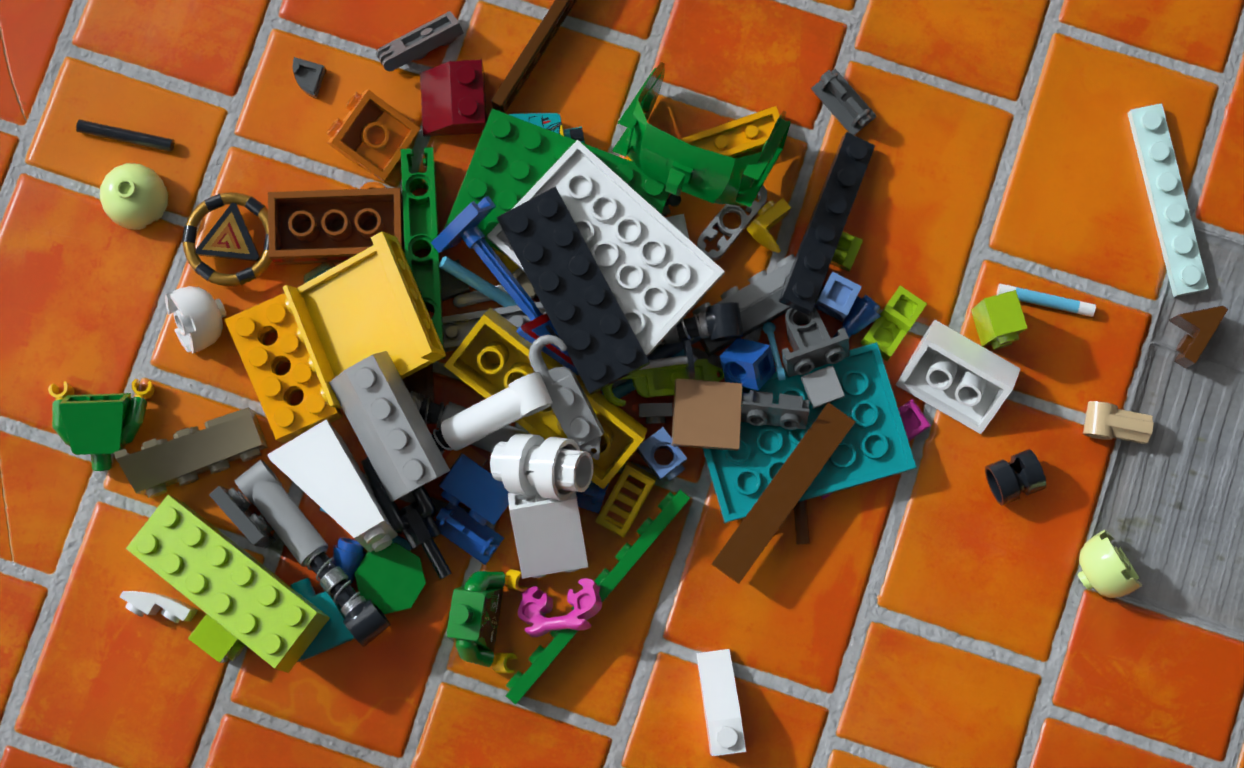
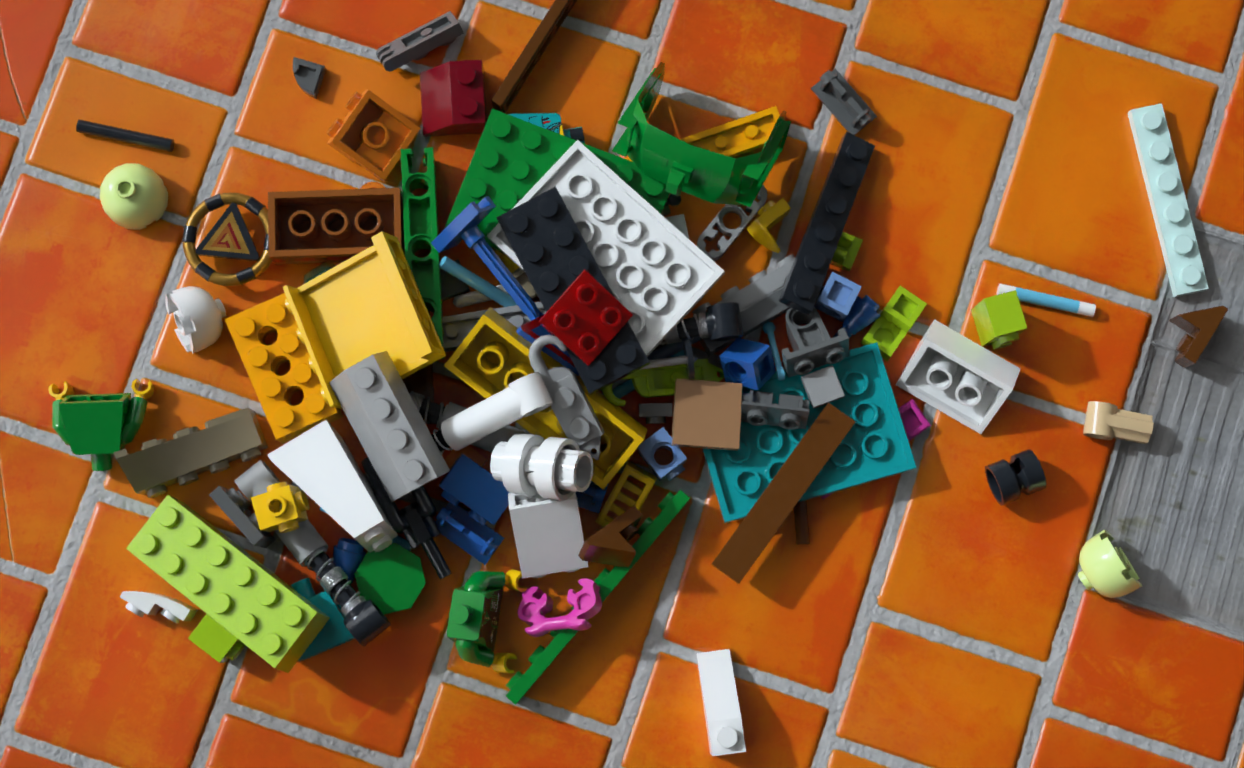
none -> yellow brick [251,482,309,533]
none -> red hinge [539,269,633,366]
none -> reddish brown slope [578,505,643,567]

